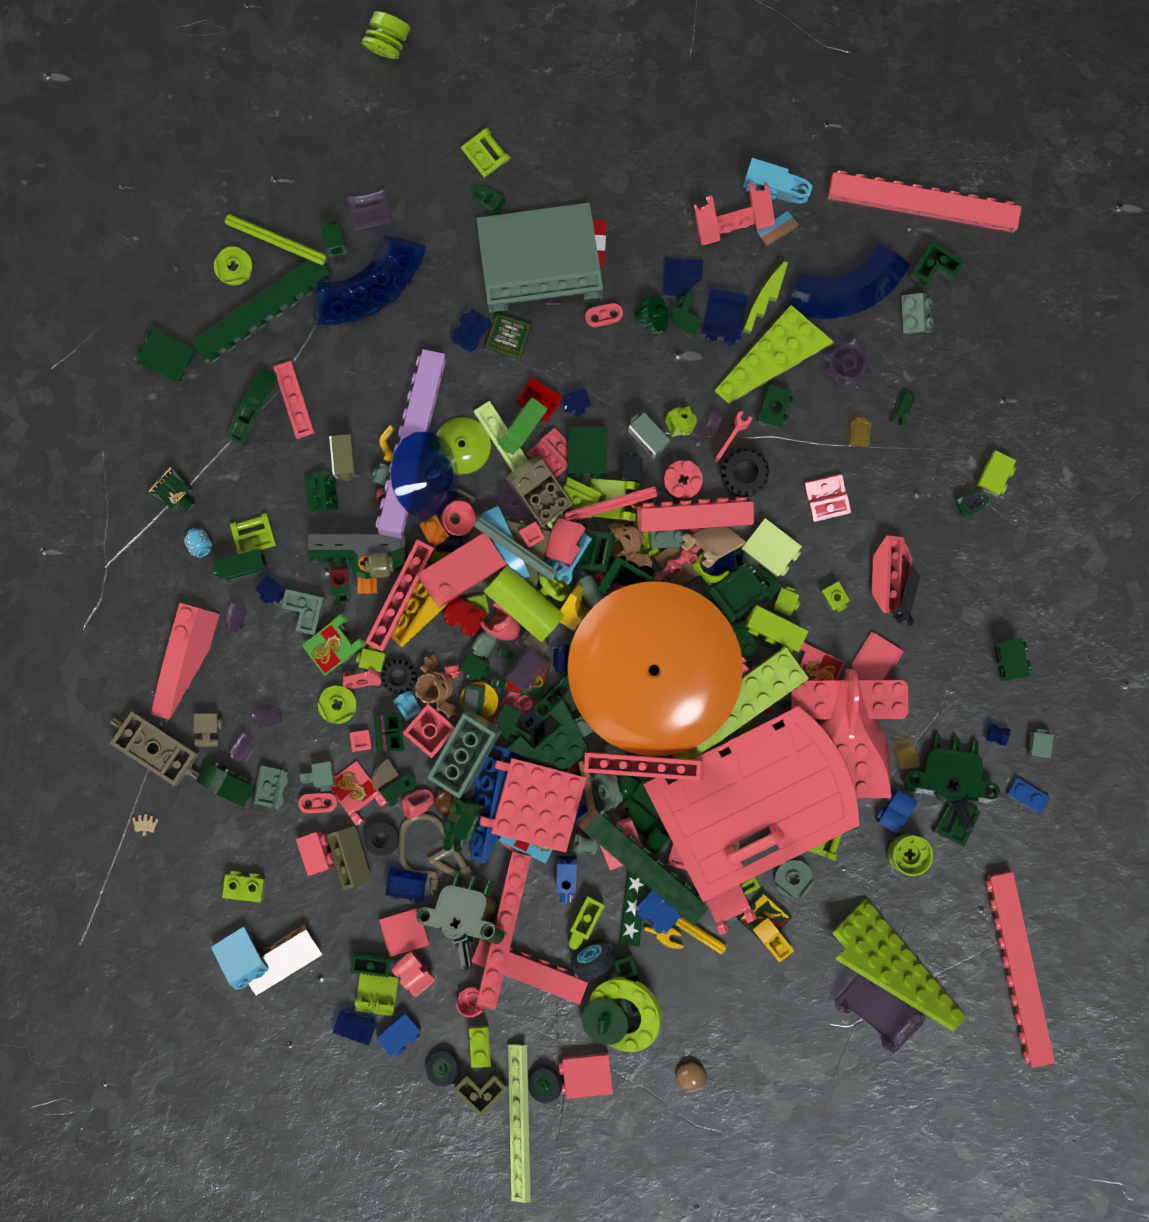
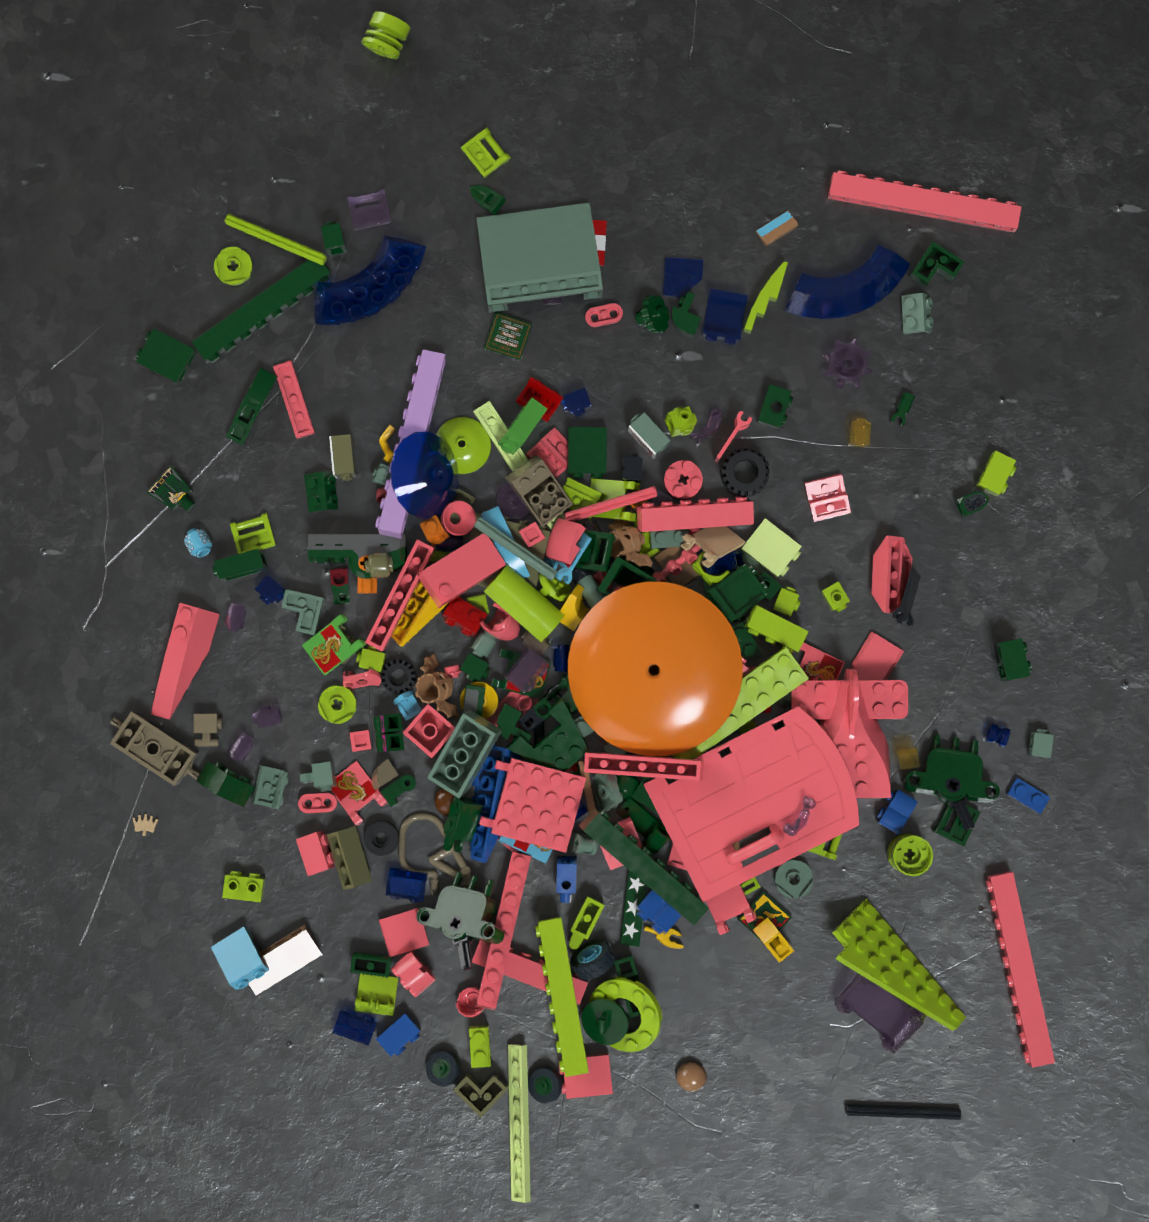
coral rock [402,789,434,820] -> none
clear blue brick [450,309,491,355] -> none
yellow axle [675,916,727,954] -> none
coral wedge [694,184,775,246] -> none
lime wing [715,305,834,404] -> none
medium azure brick [743,158,813,204] -> none
none -> lime brick [535,917,589,1077]
none -> arm [783,796,816,836]
none -> black axle [846,1105,961,1120]

